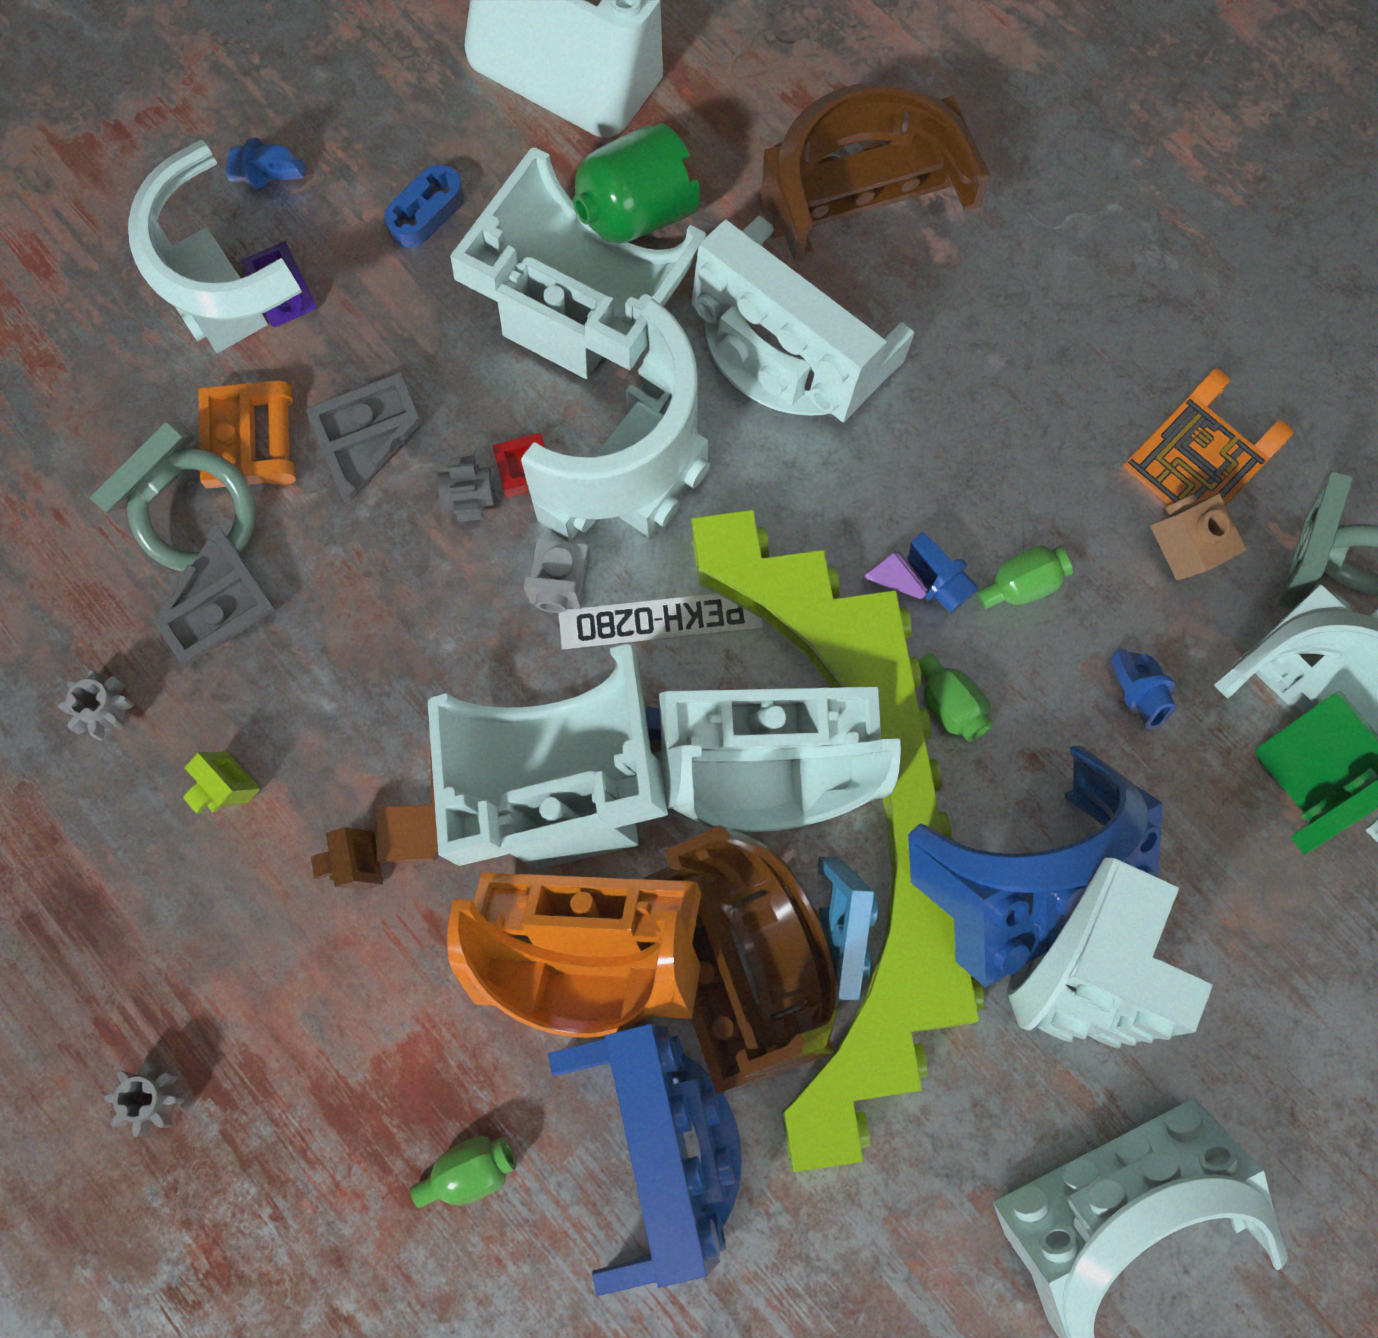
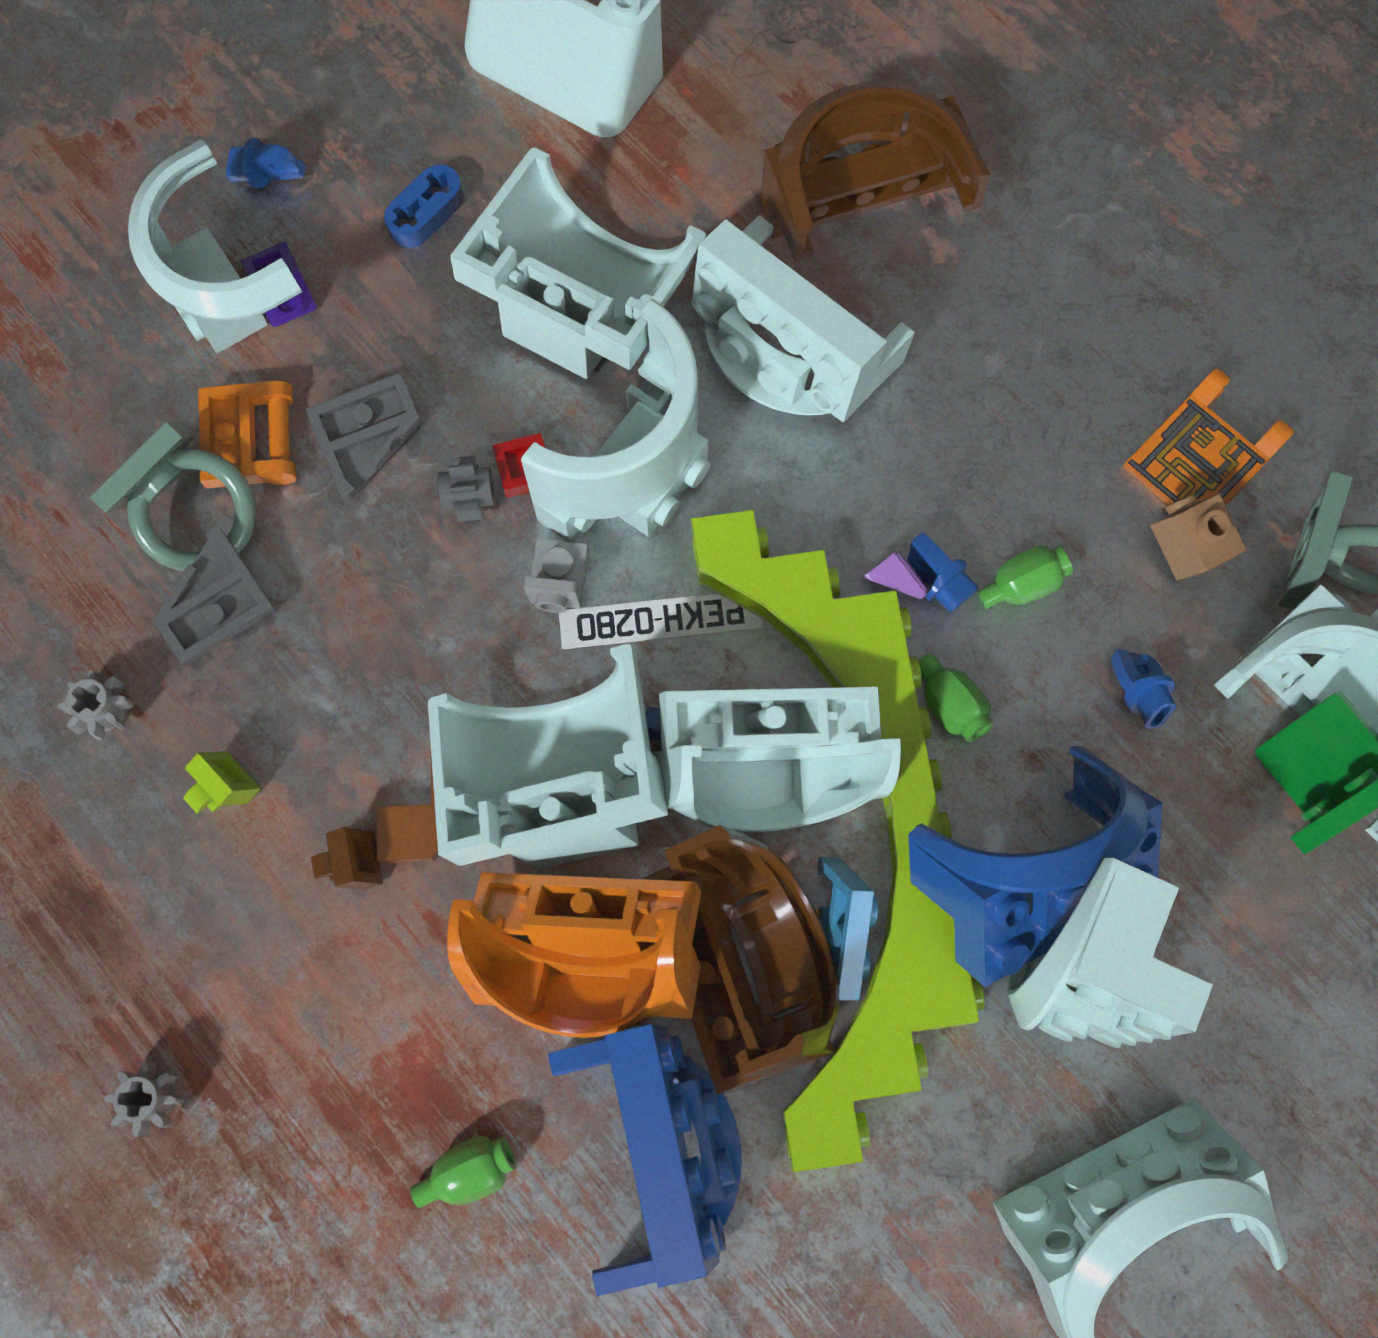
green cylinder [573,123,699,244] -> none

